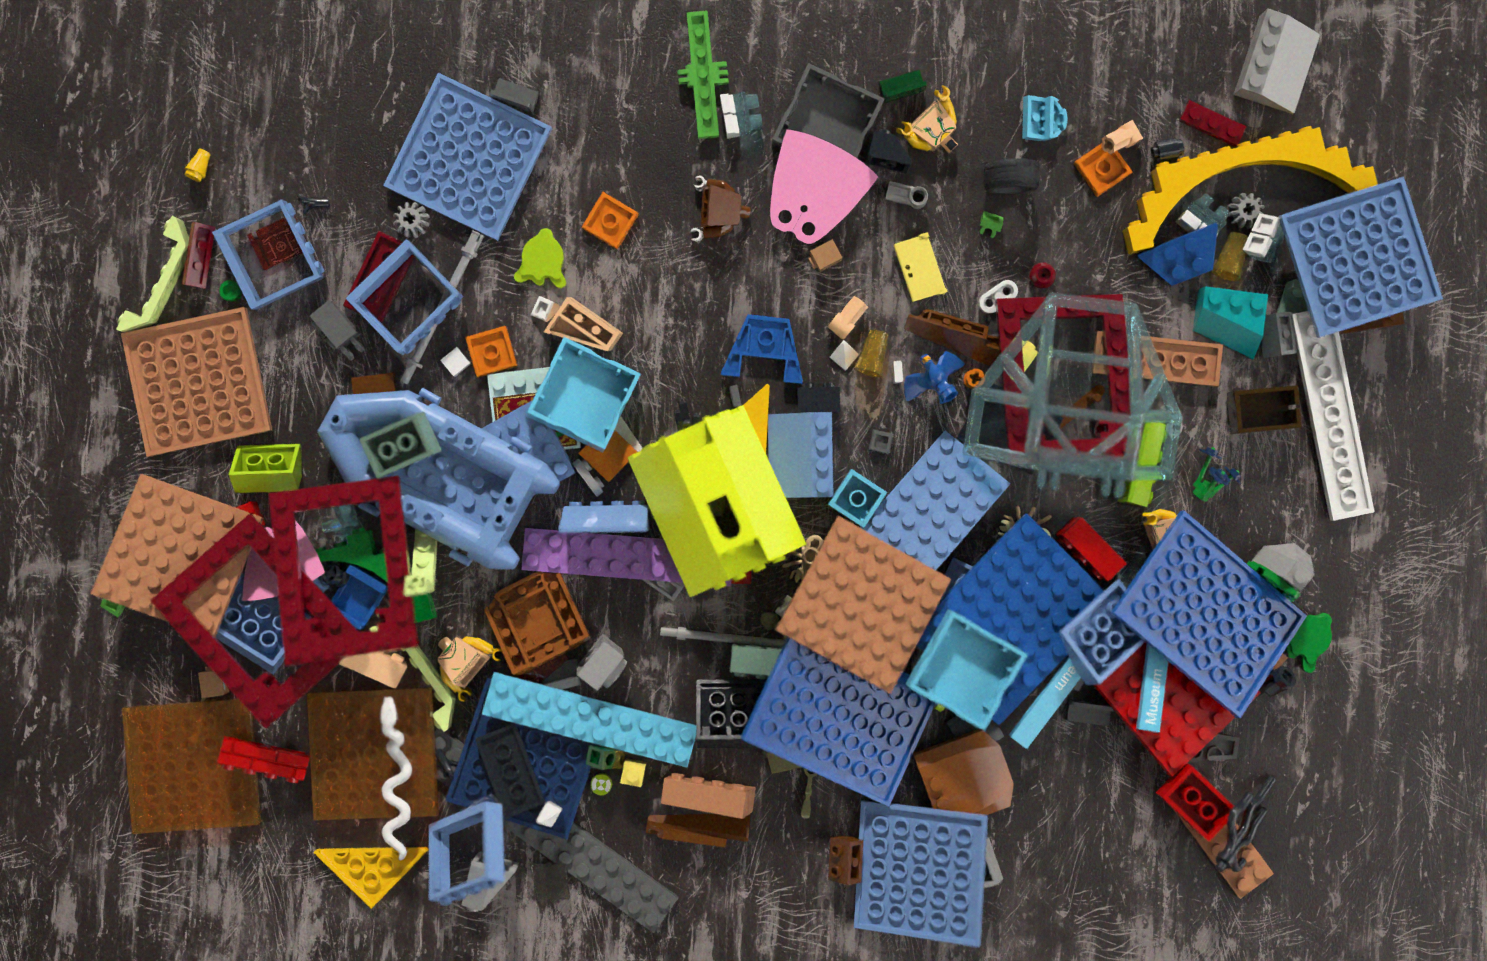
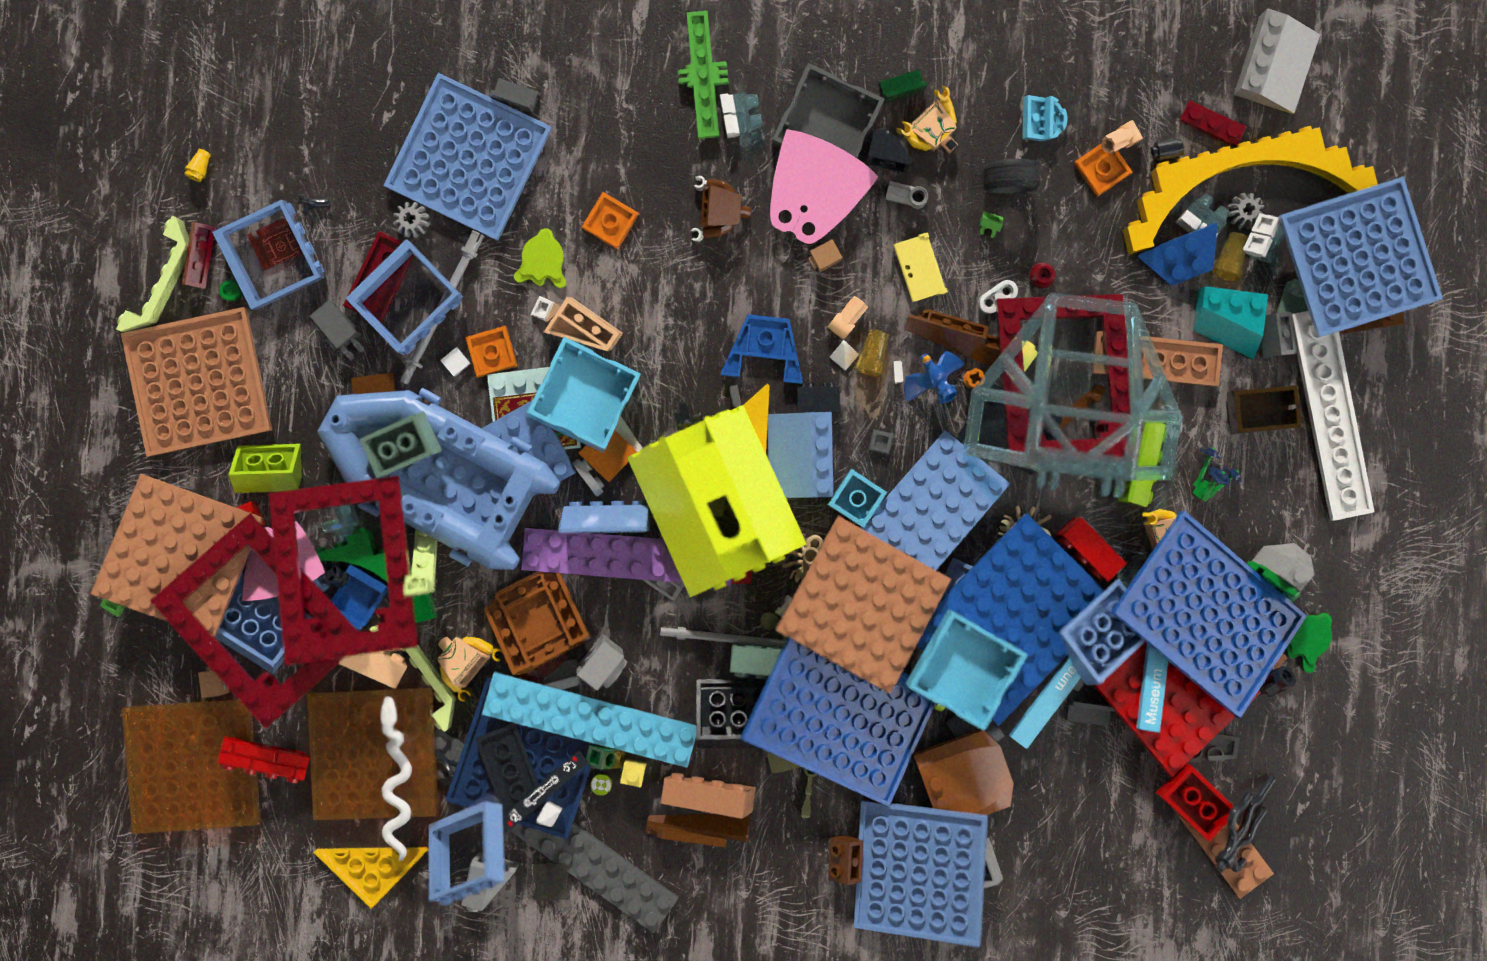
none -> black sticker [502,751,589,834]

